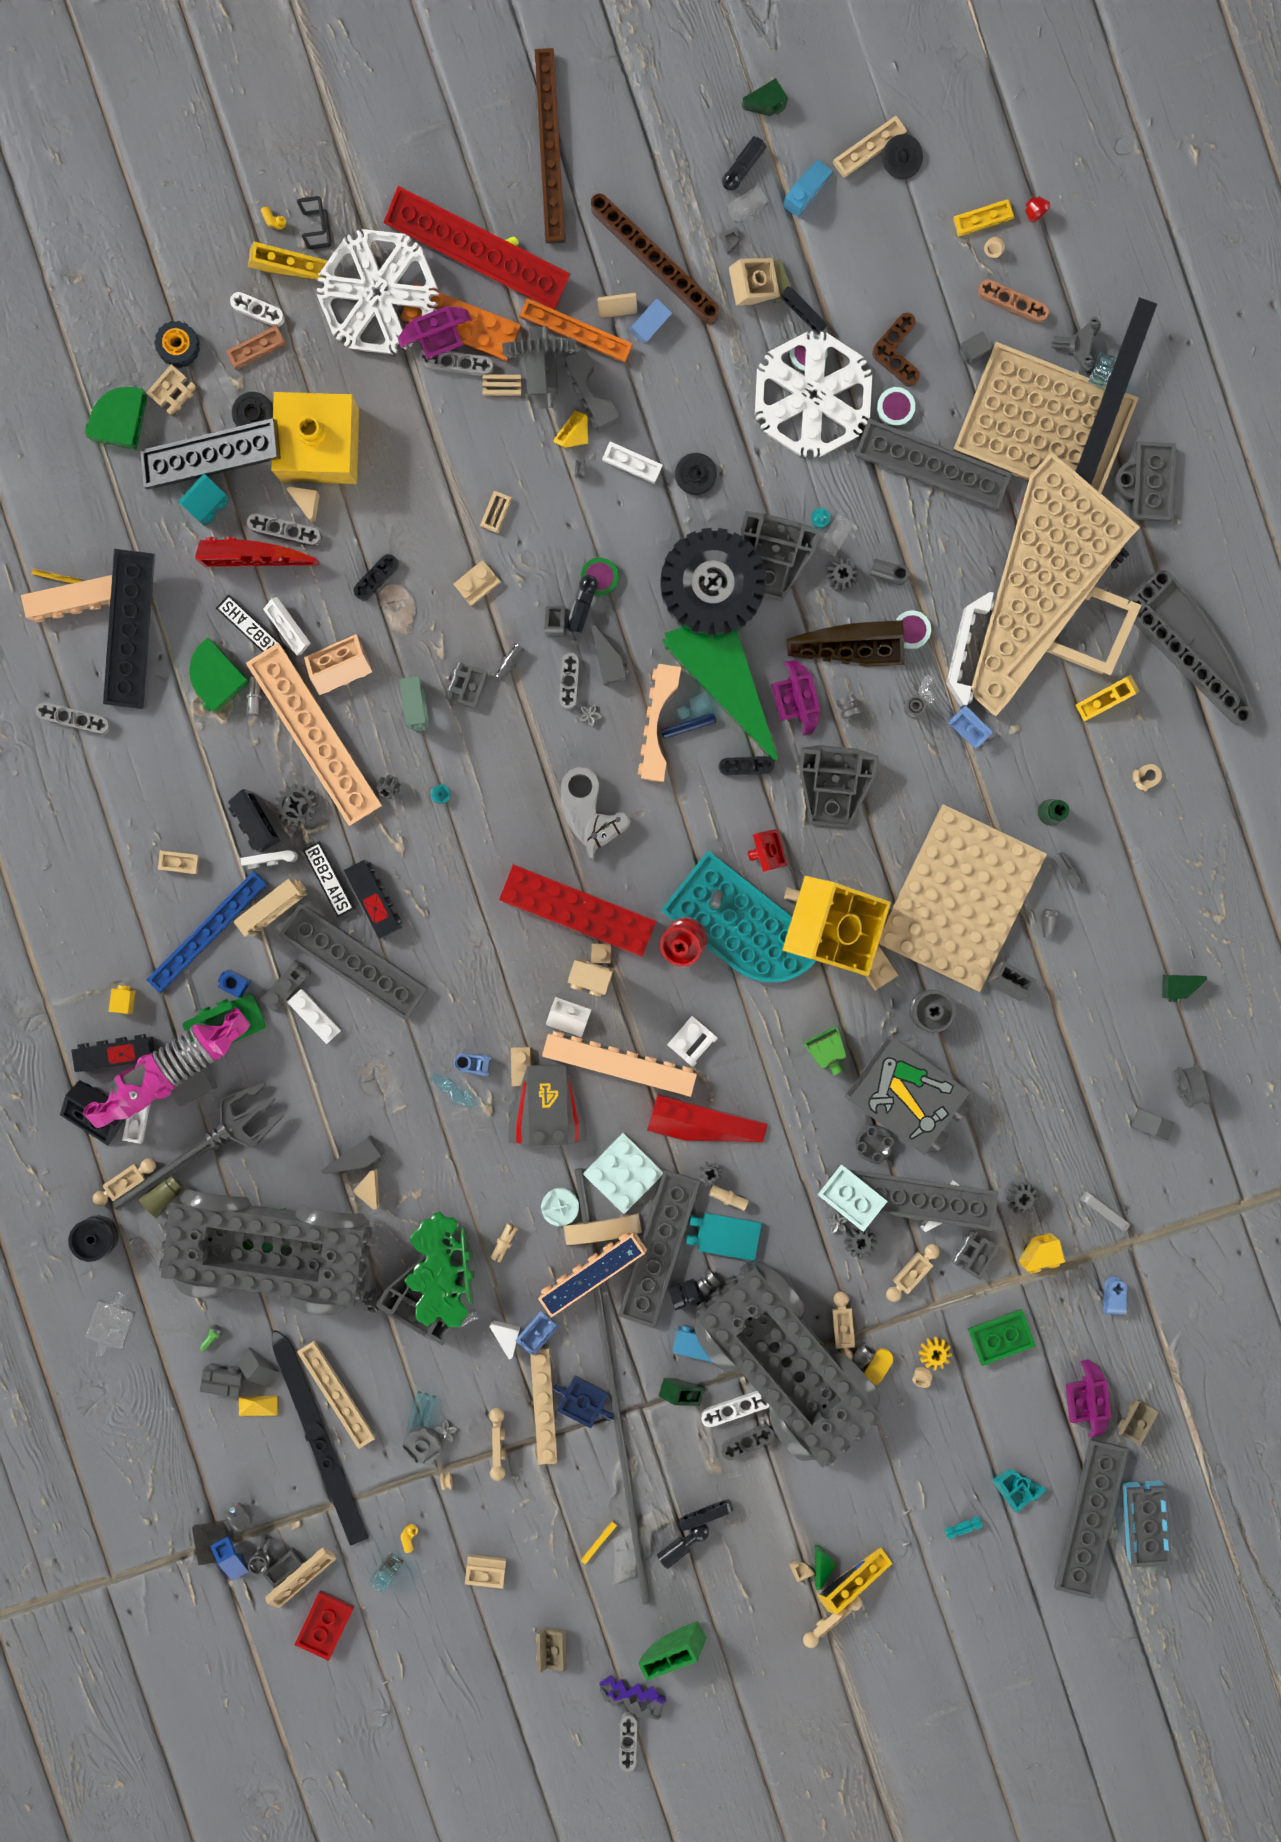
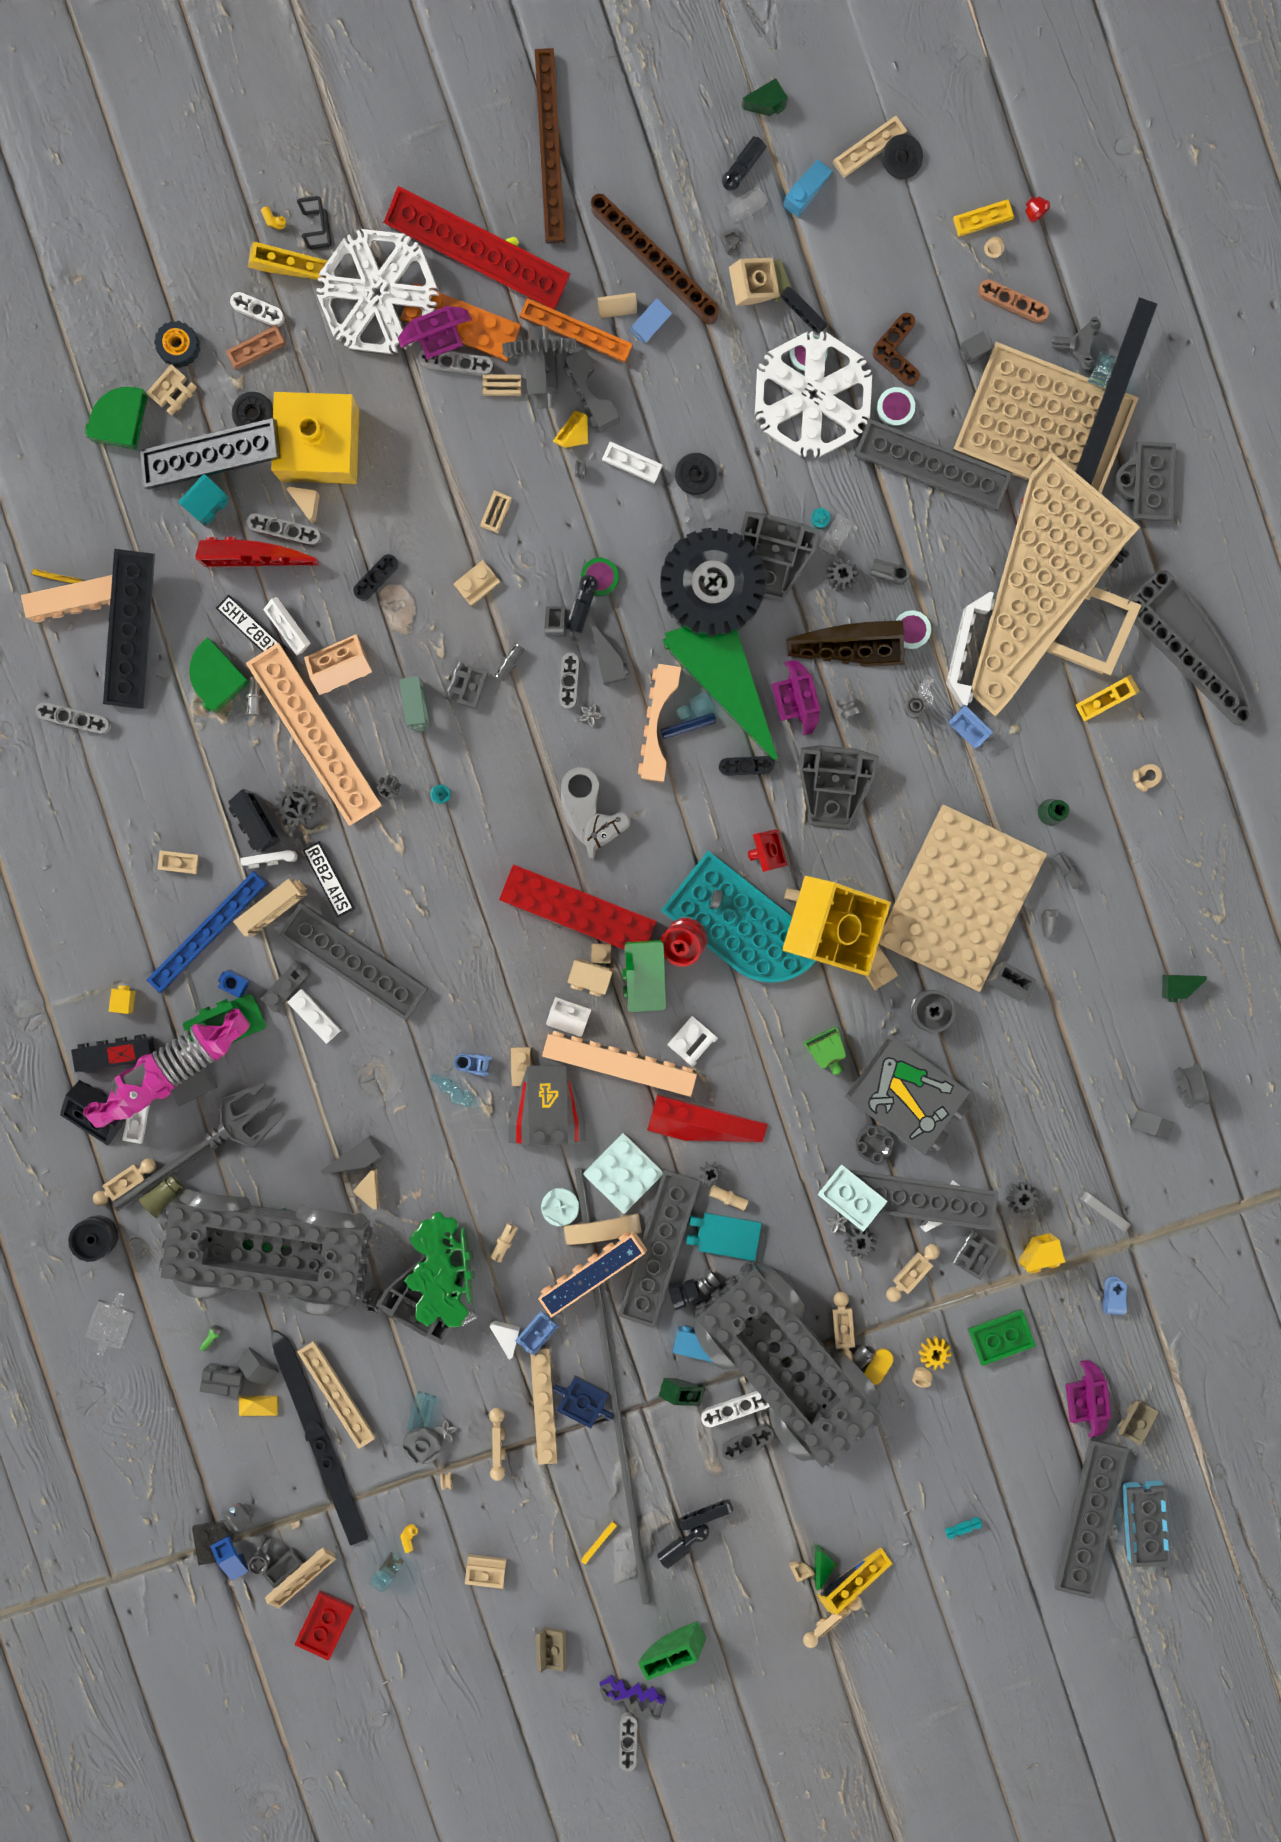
black brick [343,860,402,939] -> none
teal slope [992,1469,1047,1513] -> none
none -> green bracket [622,940,666,1012]

